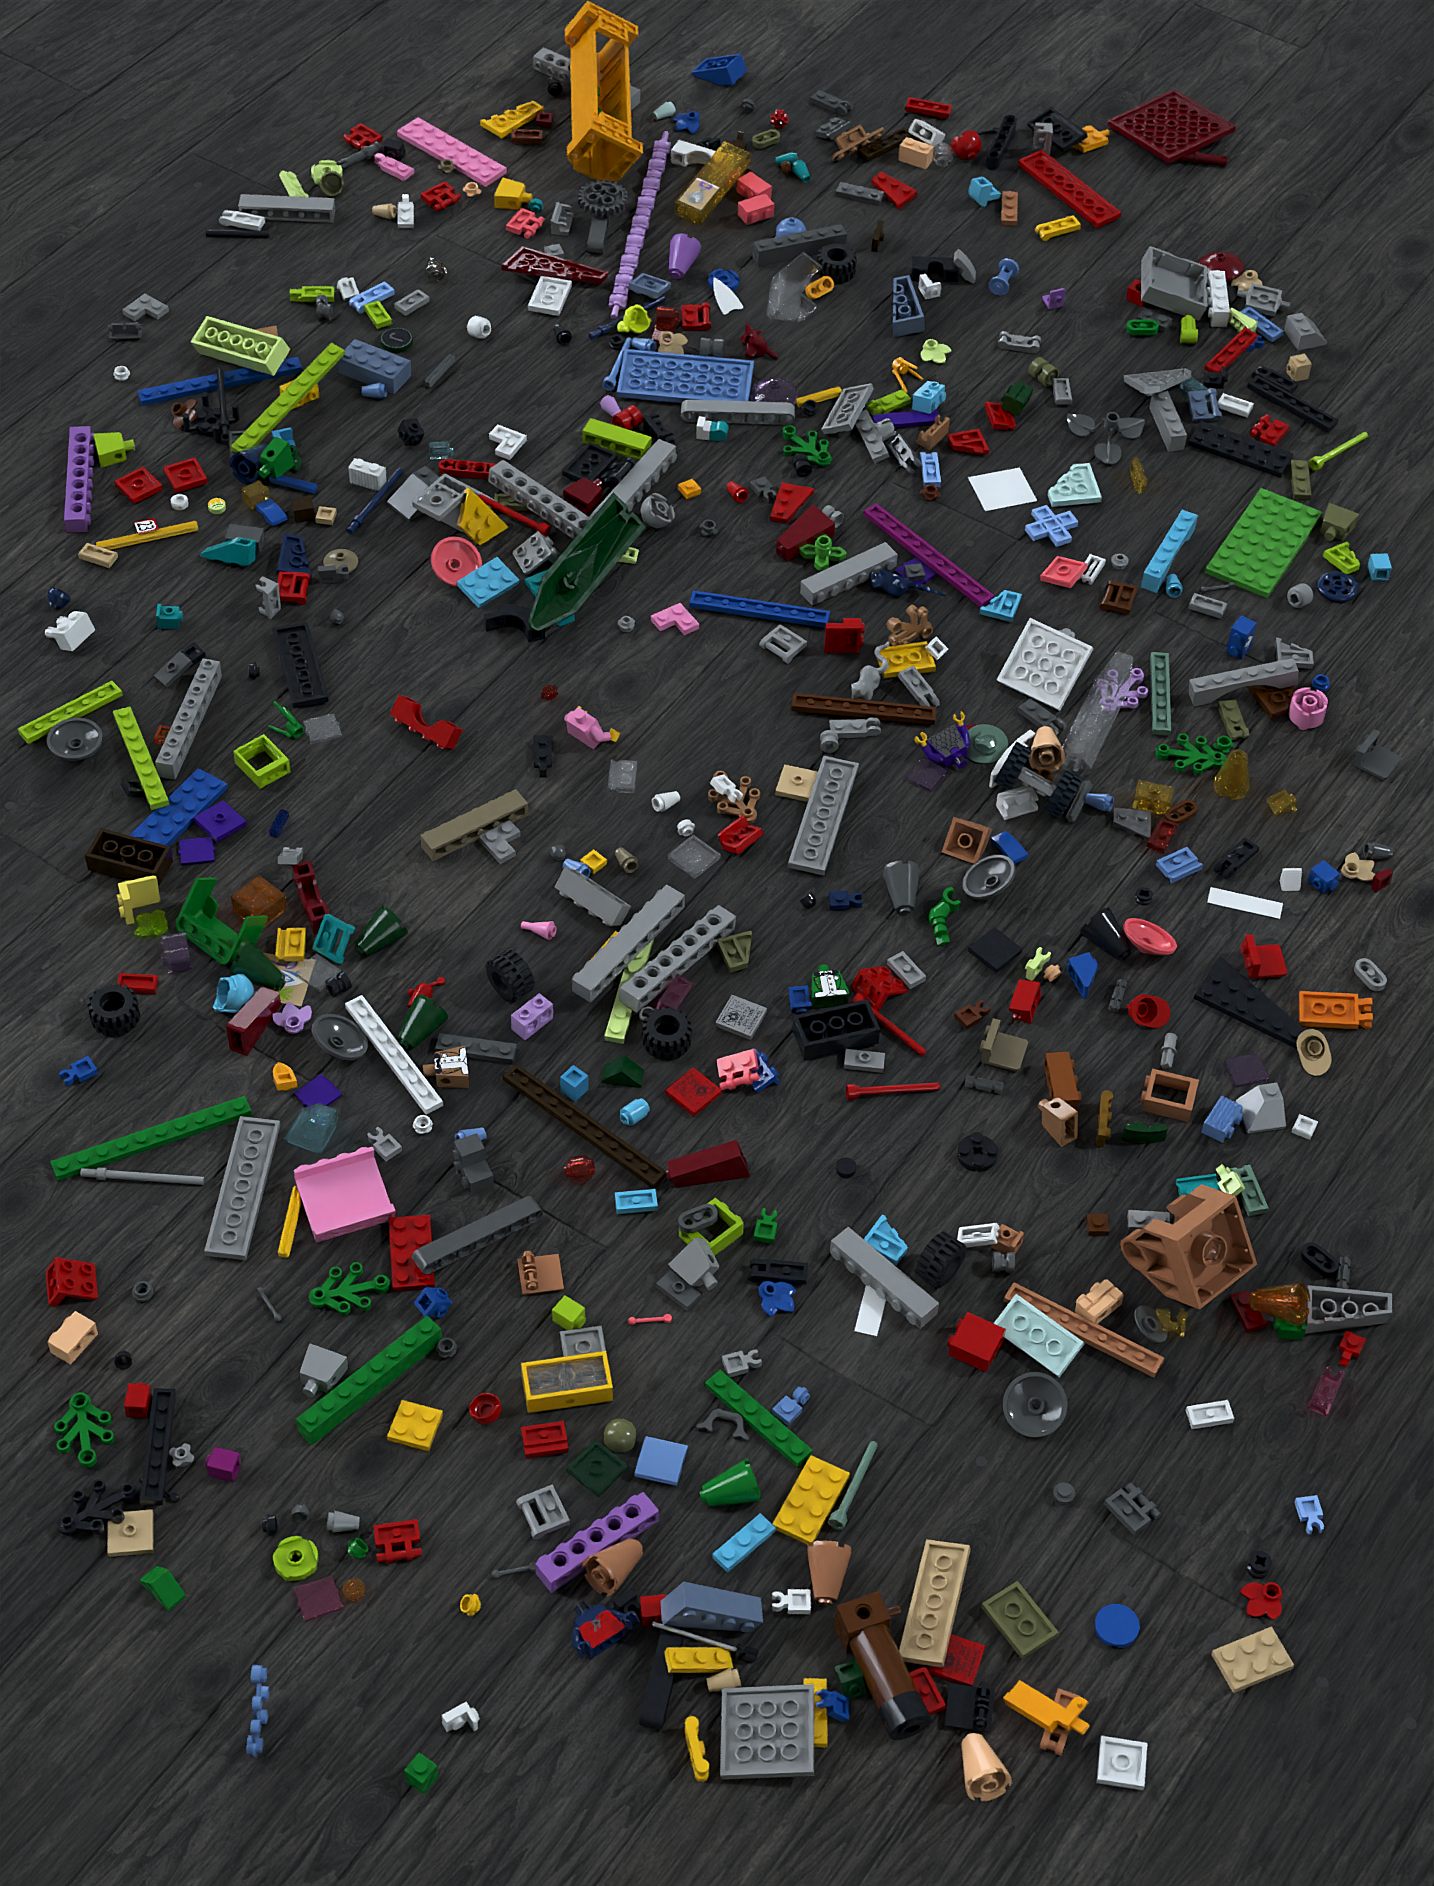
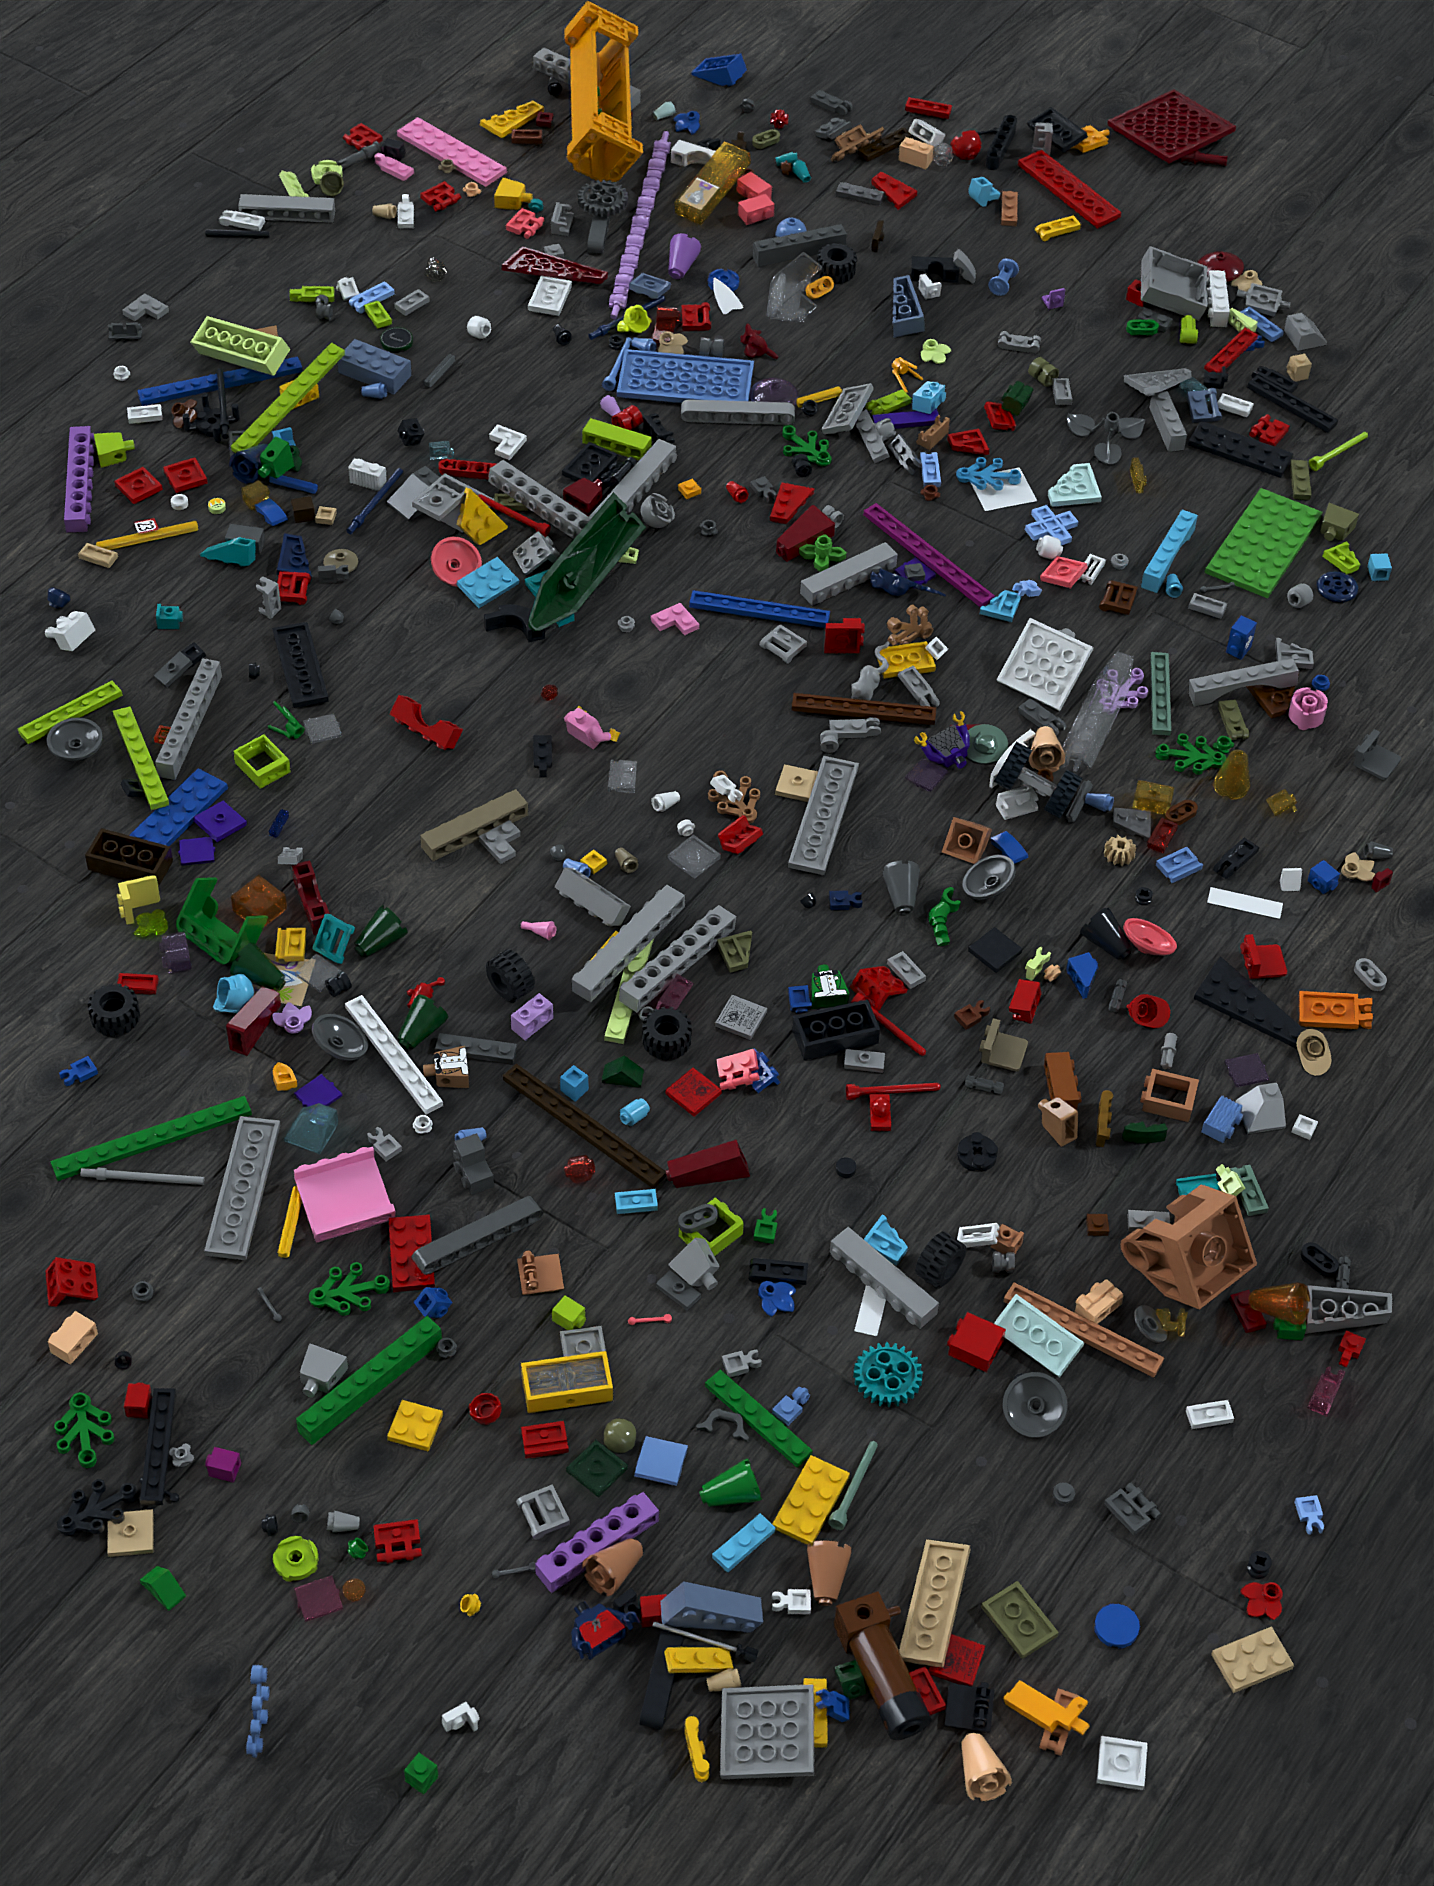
leg [696,416,729,441] -> none
none -> white plate [127,404,163,424]
none -> teal gear [853,1342,923,1407]
none -> red tile [869,1094,891,1131]
none -> dark azure plant [956,457,1021,491]
none -> light blue plate [1012,580,1042,597]
none -> white head [1036,535,1063,560]
none -> tan gear [1104,835,1136,866]

